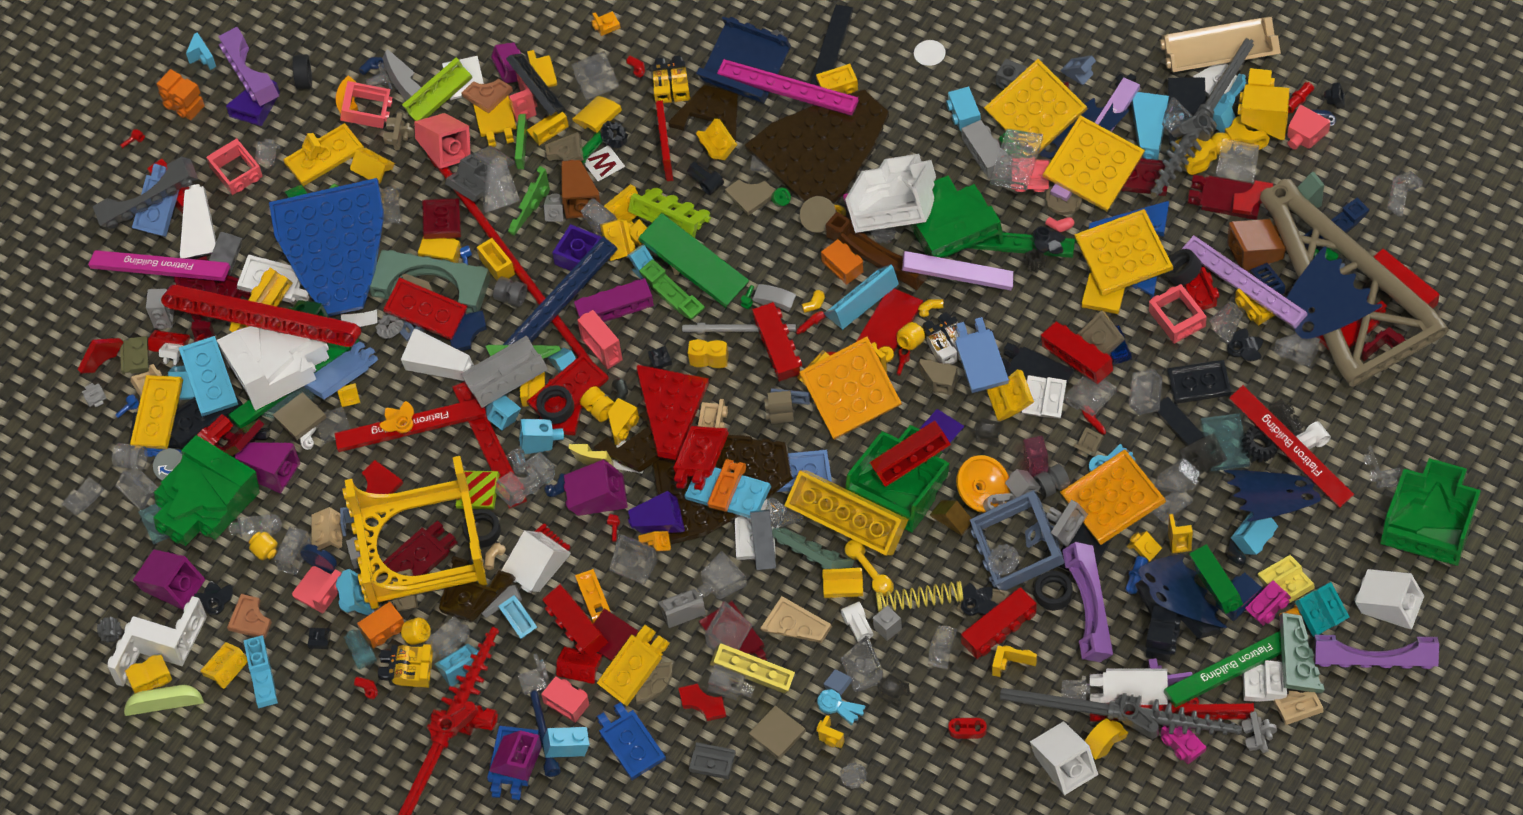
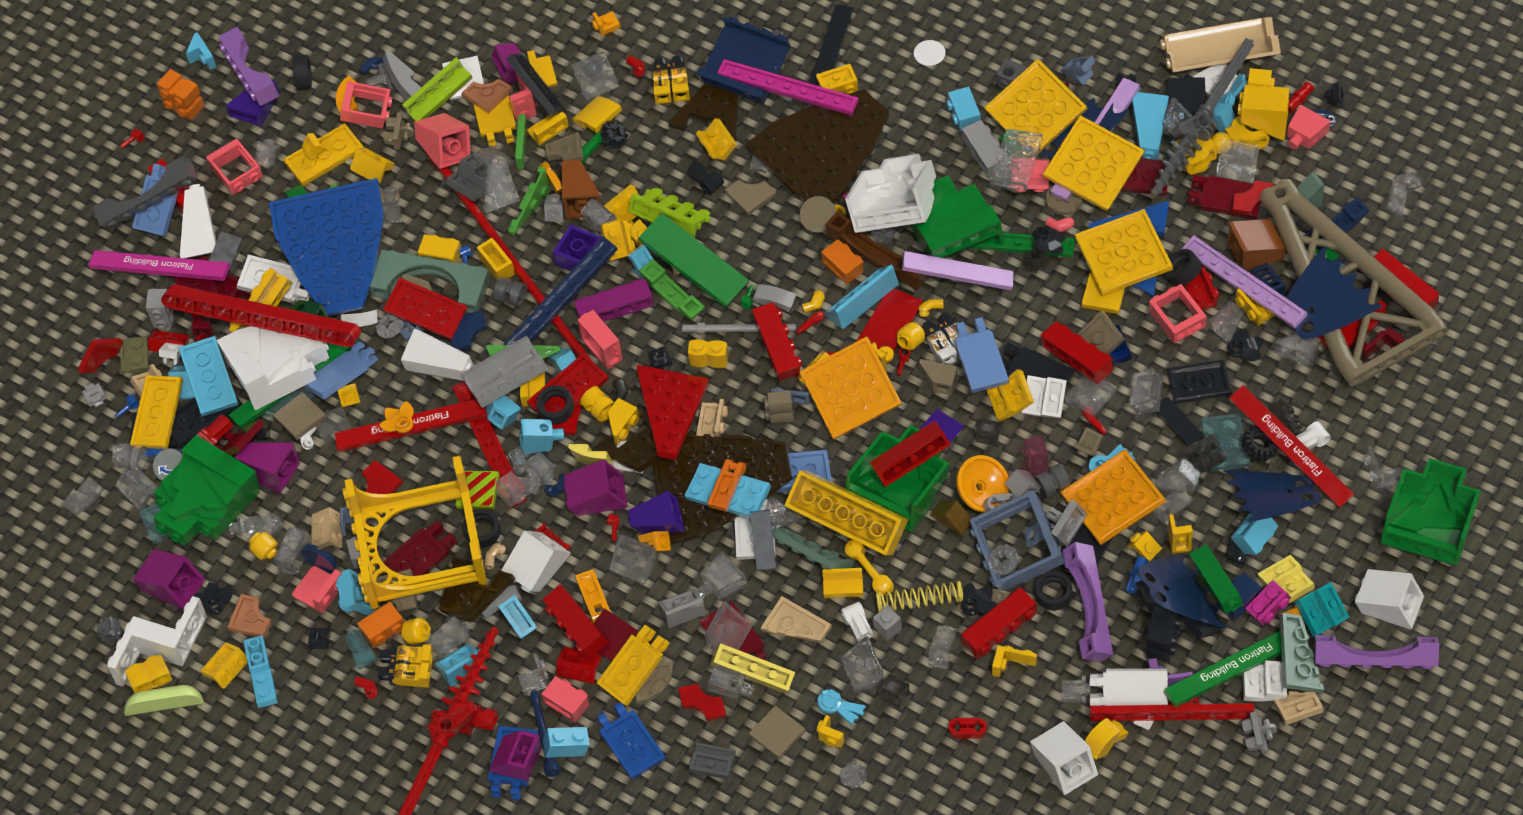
dark red tile [422,198,461,239] -> none
white sticker [585,146,625,181] -> none
red tile [656,100,674,182] -> none
red tile [673,426,729,490] -> none
green tile [771,188,791,207] -> none
sand blue tile [824,669,852,696] -> none
dark grey piece [1000,688,1242,739] -> none
dark pink bracket [1161,726,1207,764] -> none
none -> light orange tile [539,162,562,194]

